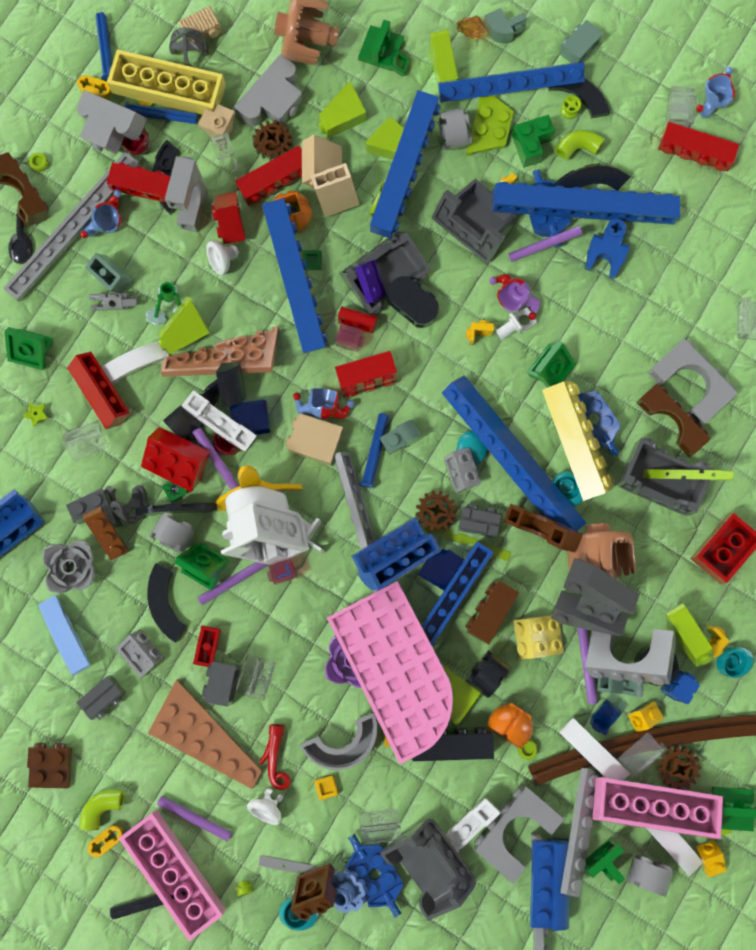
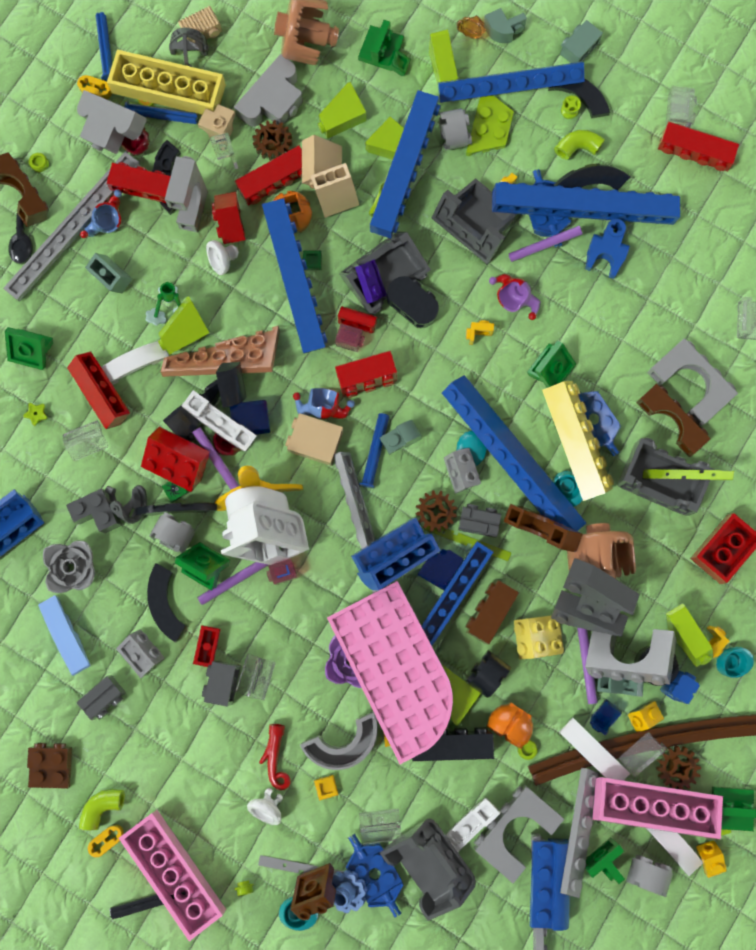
dark orange plate [83,507,128,560] -> none
light grey hinge [89,293,139,311] -> none
nougat wing [148,679,262,789] -> none
medium lavender piece [157,796,232,841] -> none
white bracket [302,518,324,553] -> none
white bracket [495,308,537,340] -> none
green brick [512,115,555,168] -> none
medium blue piece [696,67,735,118] -> none

